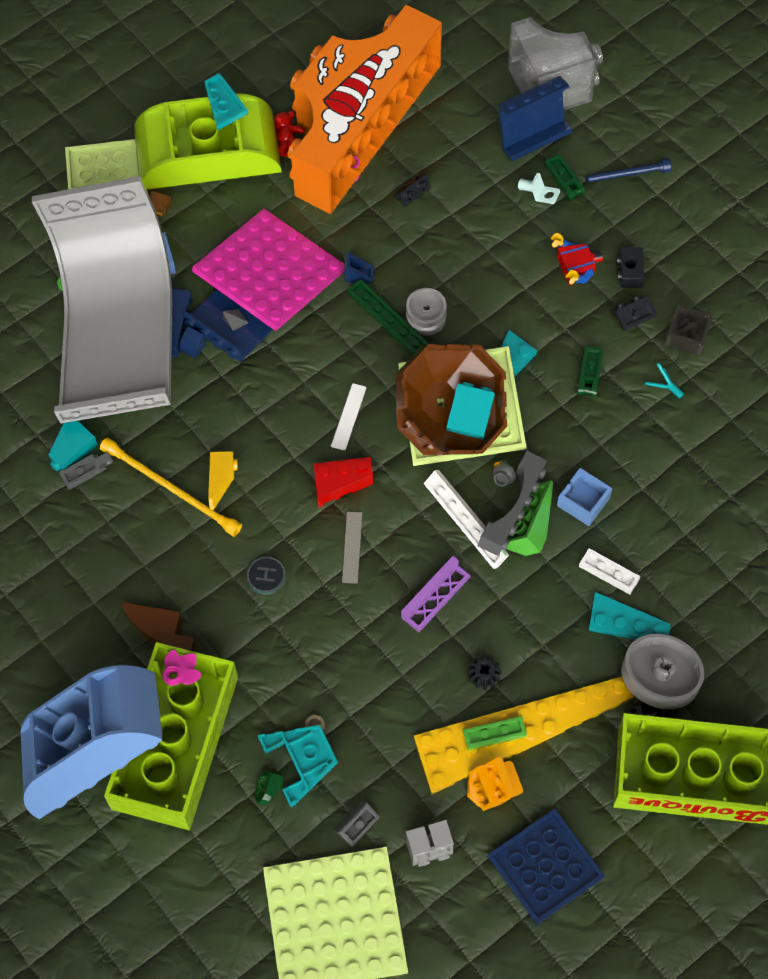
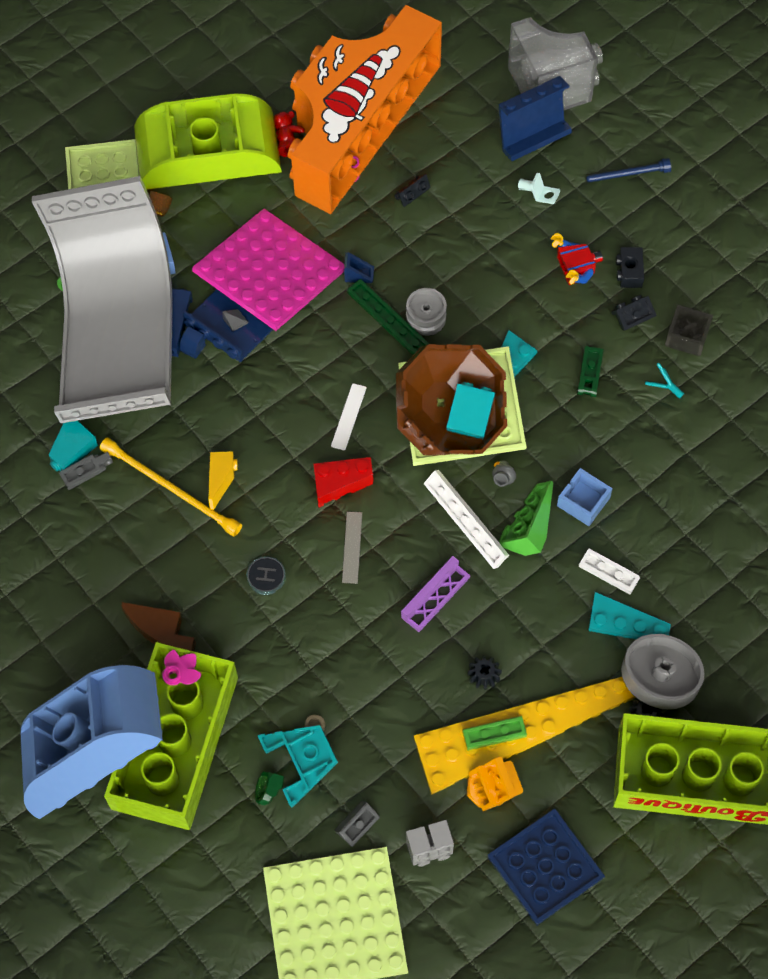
teal wing [204,73,248,130] -> none
dark grey arch [477,451,548,556] -> none
dark green plate [544,154,585,201] -> none

